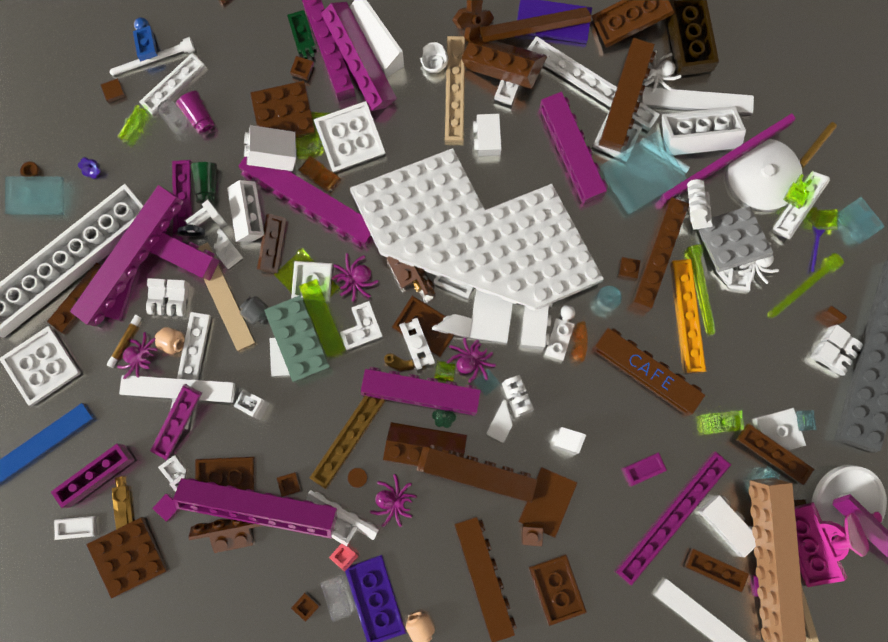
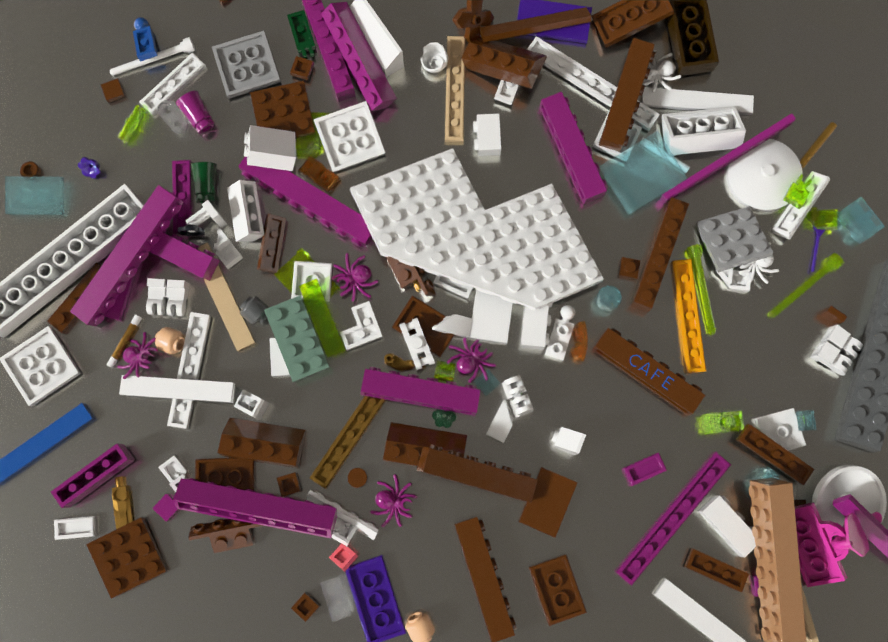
magenta tile [150,384,202,460] -> none
reddish brown plate [522,523,543,546] -> none
white legs [687,179,713,230] -> none
none -> light grey plate [212,31,281,99]
none -> reddish brown slope [217,418,306,469]

